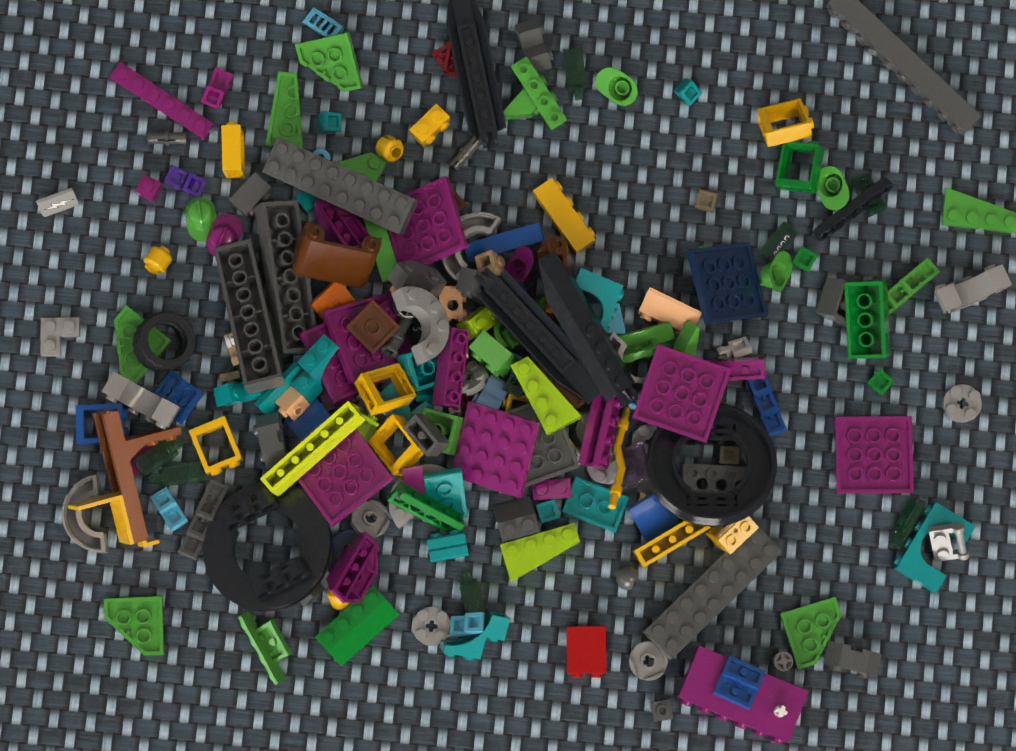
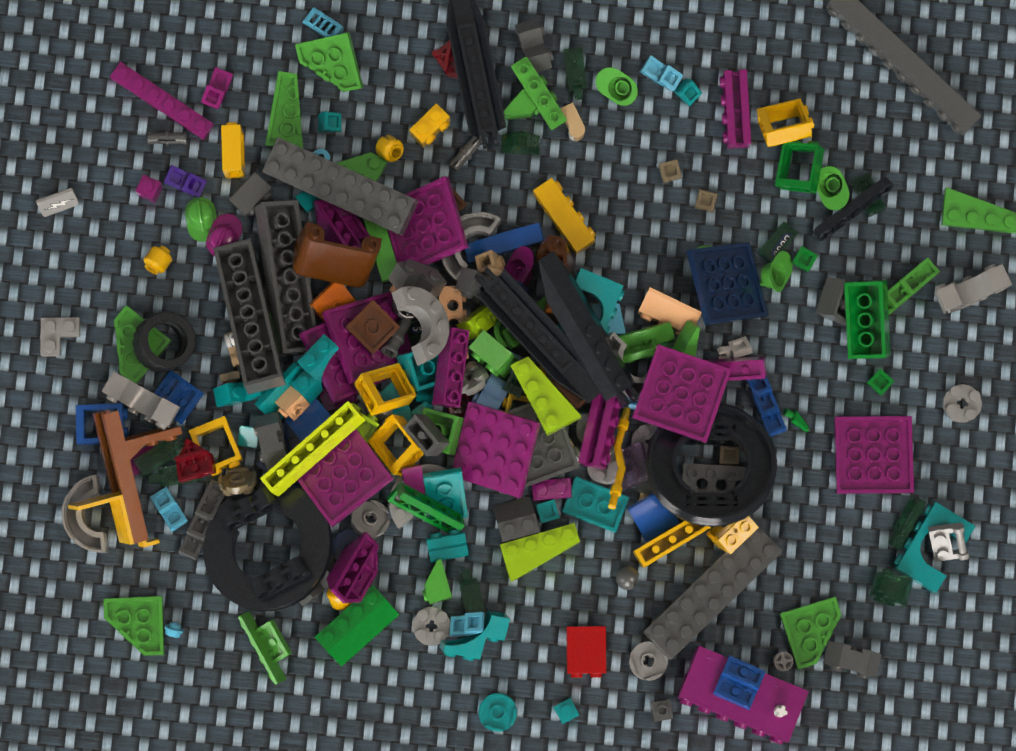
none -> medium azure plate [164,622,184,638]
none -> dark red slope [174,439,216,483]
none -> dark tan plate [218,467,258,496]
none -> teal slope [238,425,258,448]
none -> bright green slope [422,559,452,605]
none -> teal tile [478,693,517,732]
none -> clear green slope [501,131,540,155]
none -> teal plate [553,698,579,724]
none -> tan leg [560,103,585,141]
none -> medium azure slope [639,55,684,91]
none -> dark tan plate [658,159,682,183]
none -> magenta brick [719,69,751,149]
none -> green bar [783,408,809,433]
none -> clear green brick [868,569,913,608]

